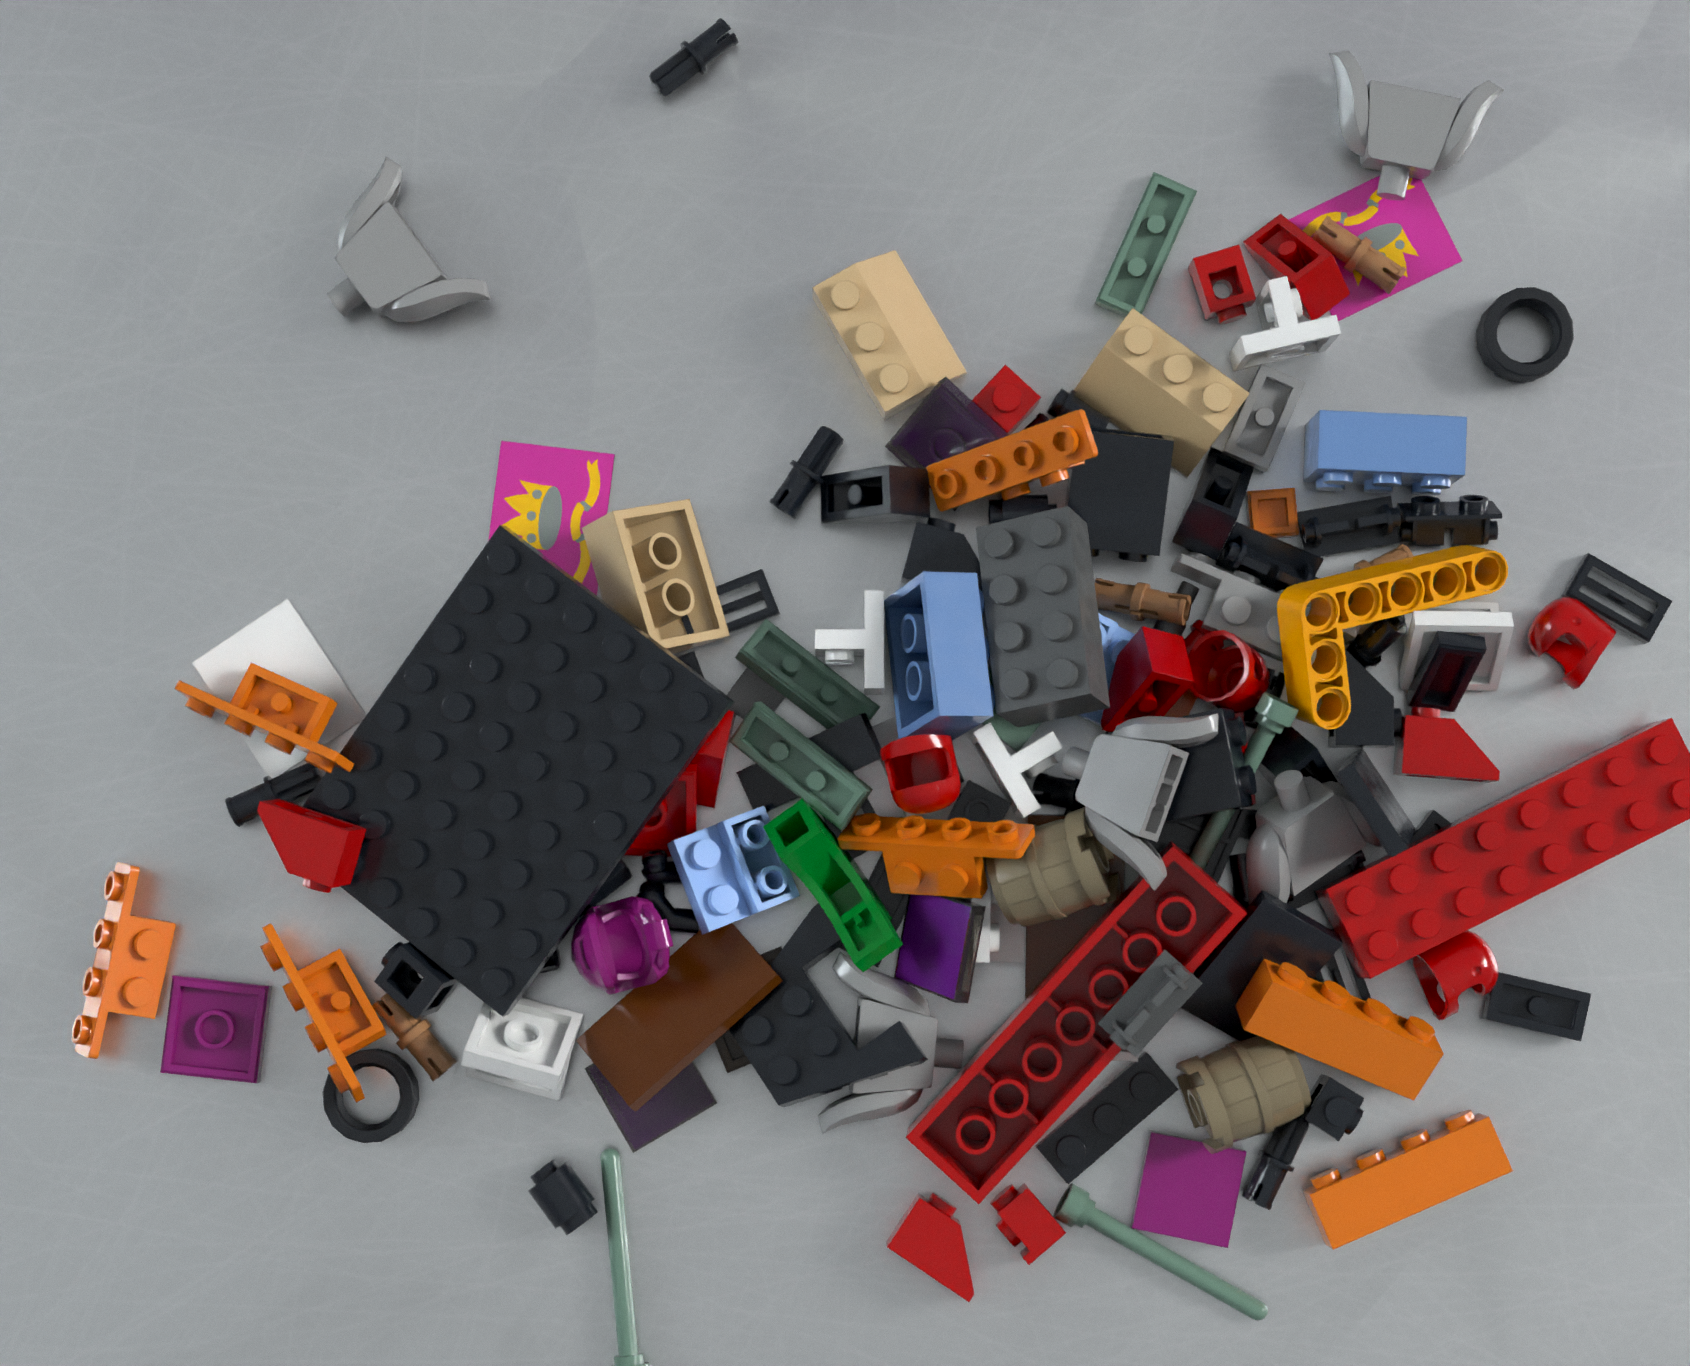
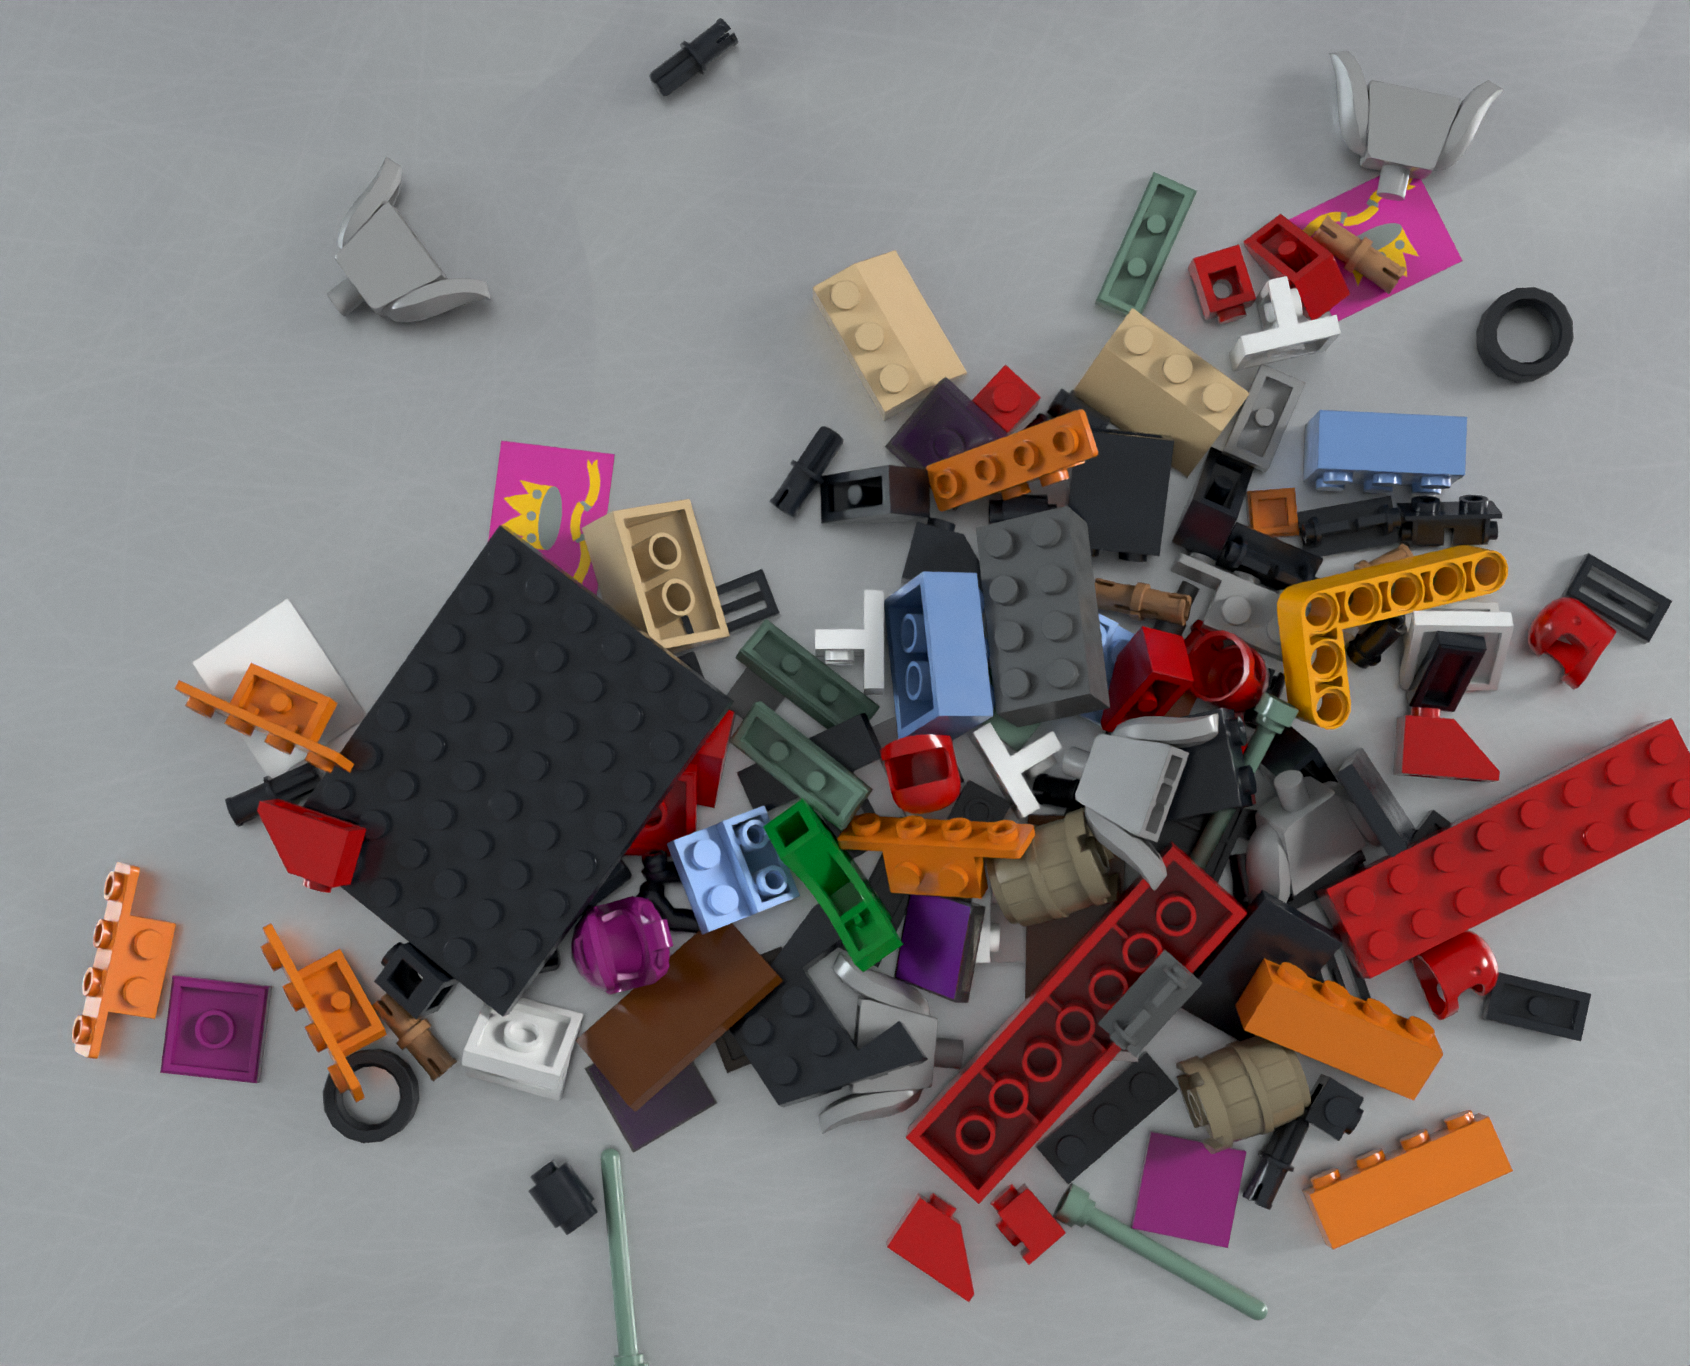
black slope [1328,649,1402,748] -> none

